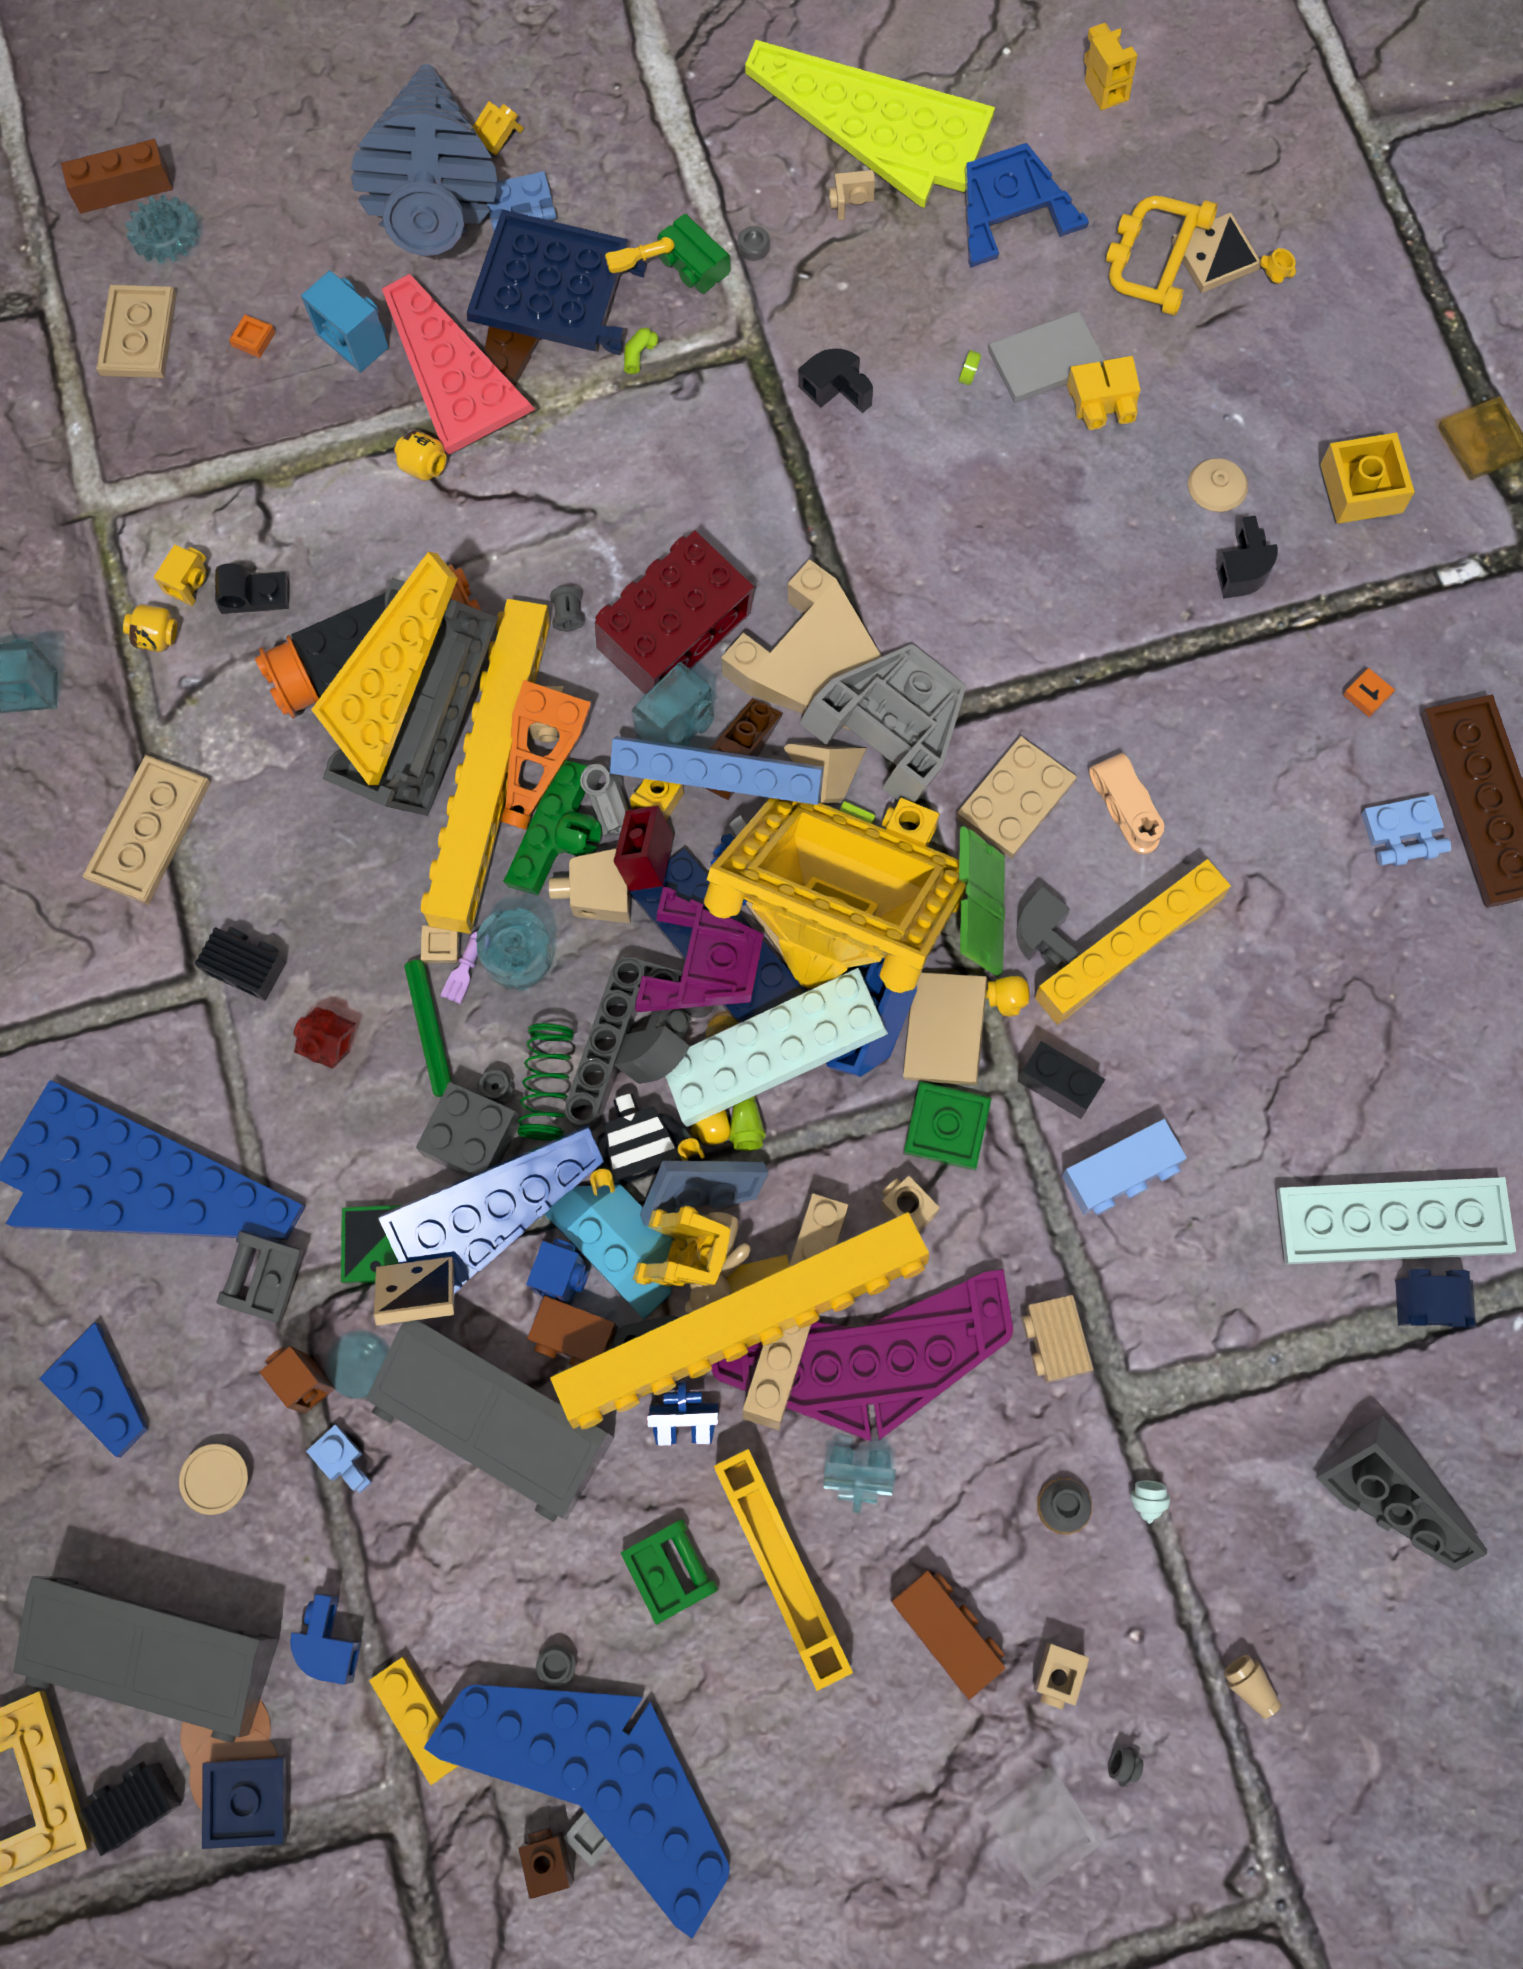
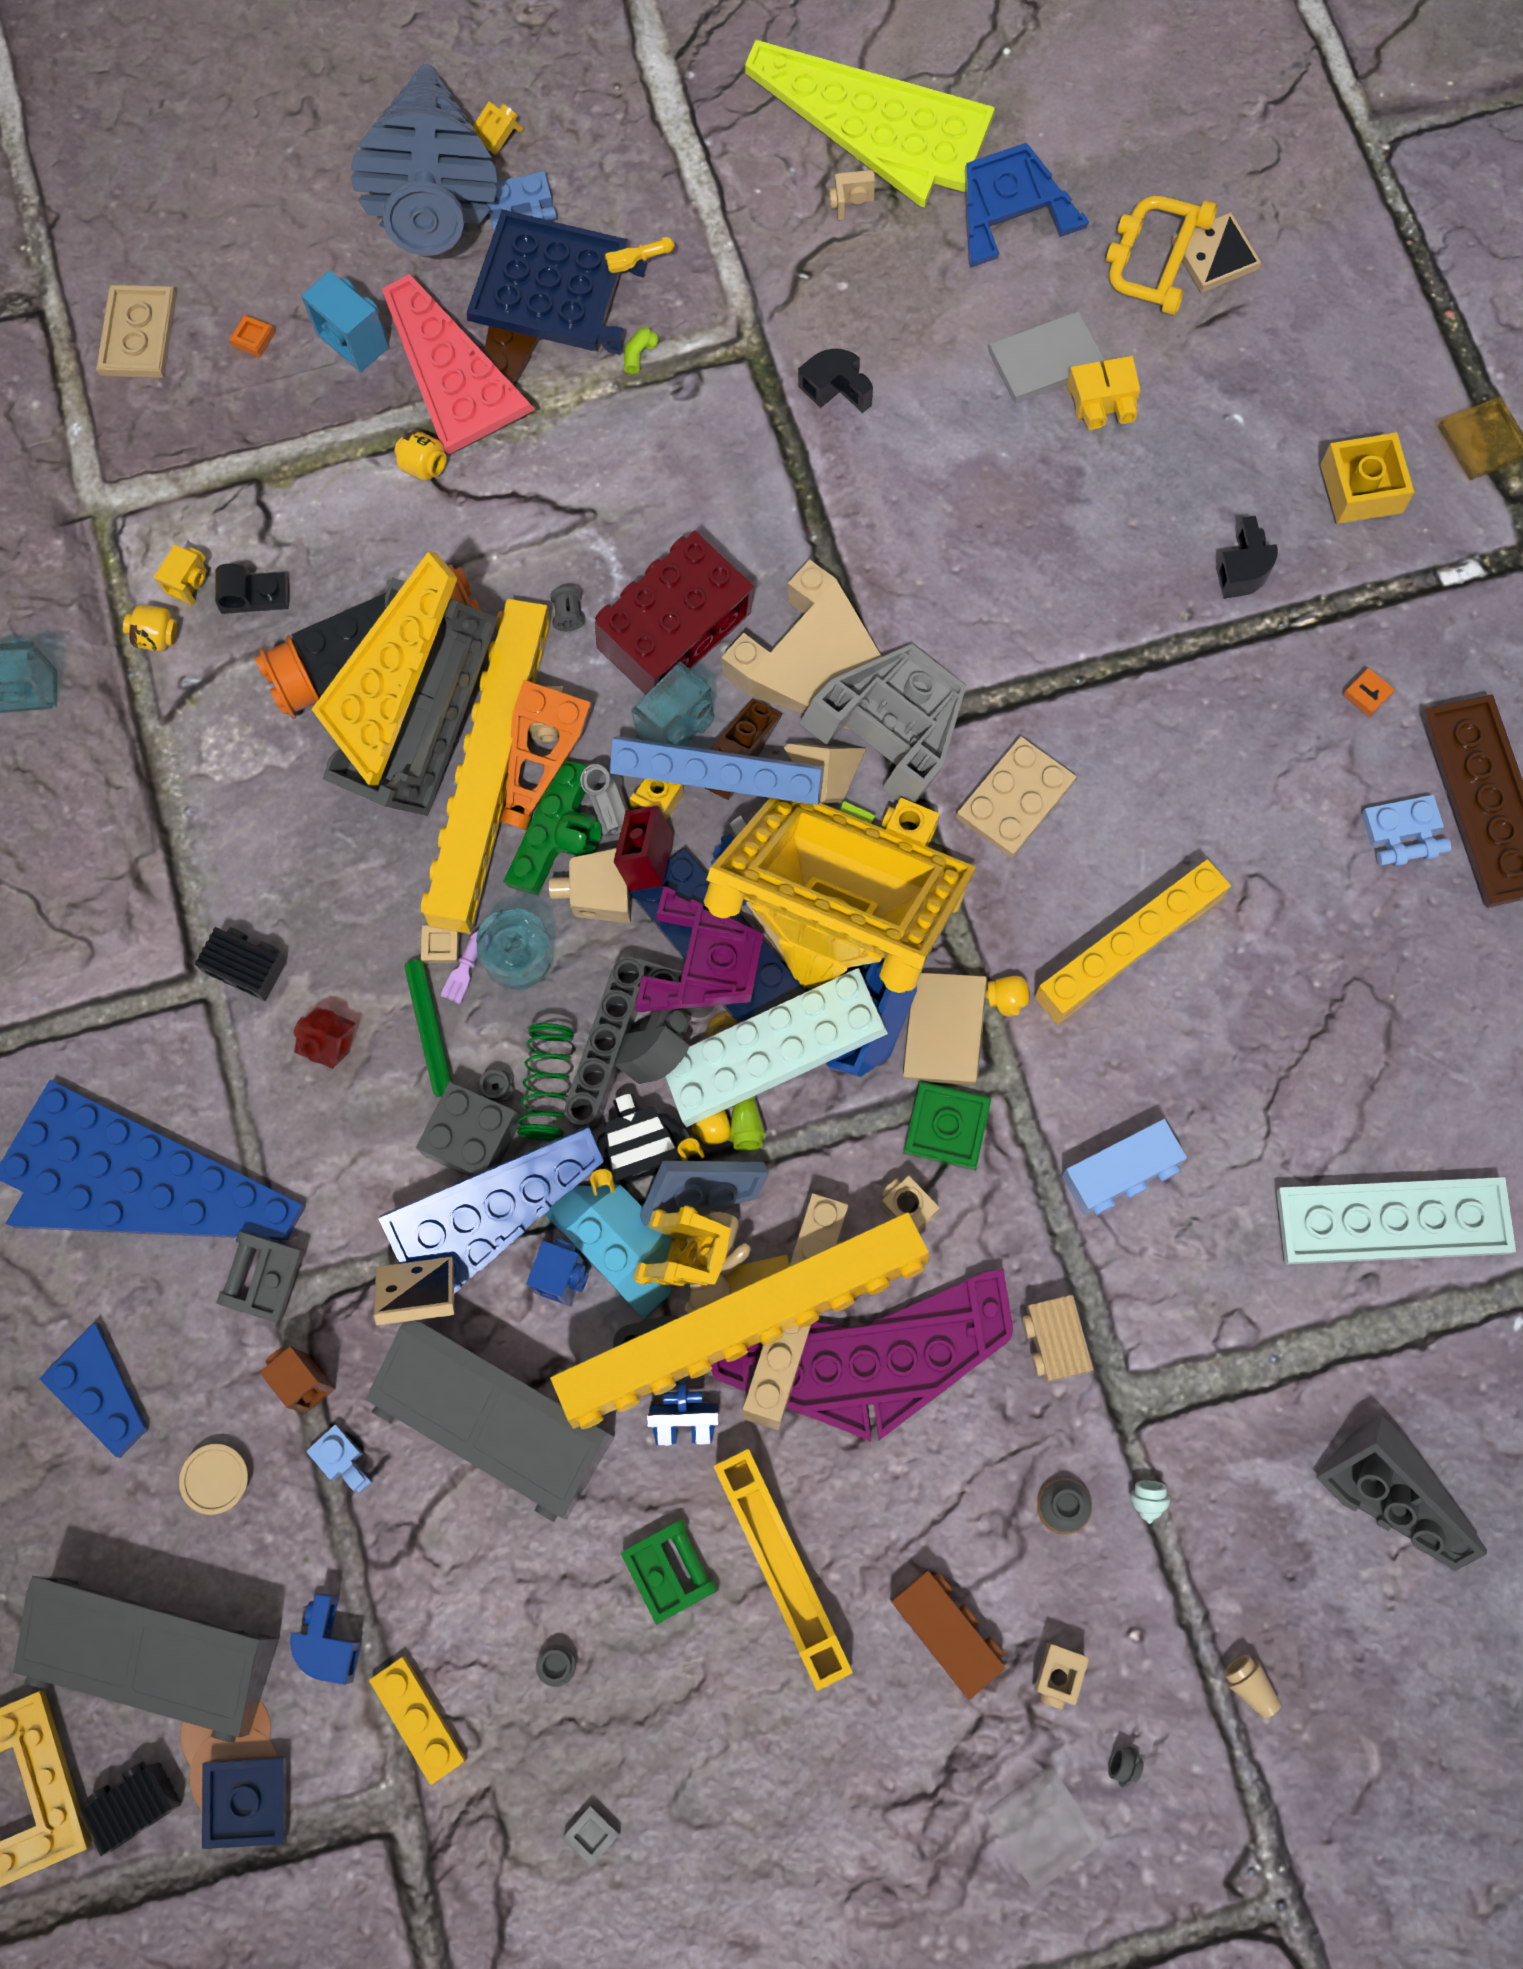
dark orange brick [61,139,173,214] -> none
tan tile [82,755,211,905] -> none
clear light blue gear [125,194,199,264] -> none
clear light blue piece [325,1330,390,1398] -> none
tile [341,1205,402,1284] -> none
blue wing [424,1685,730,1939] -> none
reddish brown brick [518,1827,574,1899] -> none
dark orange brick [527,1296,618,1367] -> none
green brick [657,213,731,294] -> none
flat silver tile [738,226,770,261] -> none
clear light blue hips [823,1446,896,1514] -> none
lime tile [958,350,982,386] -> none
bright green piece [959,826,1005,977] -> none
dark grey brick [1016,886,1080,970] -> none
black brick [1018,1041,1105,1119] -> none
yellow hips [1084,23,1138,111] -> none
light nougat piece [1089,753,1165,854] -> none
tan piece [1188,458,1248,512] -> none
yellow plate [1260,248,1296,284] -> none
dark blue cylinder [1395,1269,1476,1328] -> none

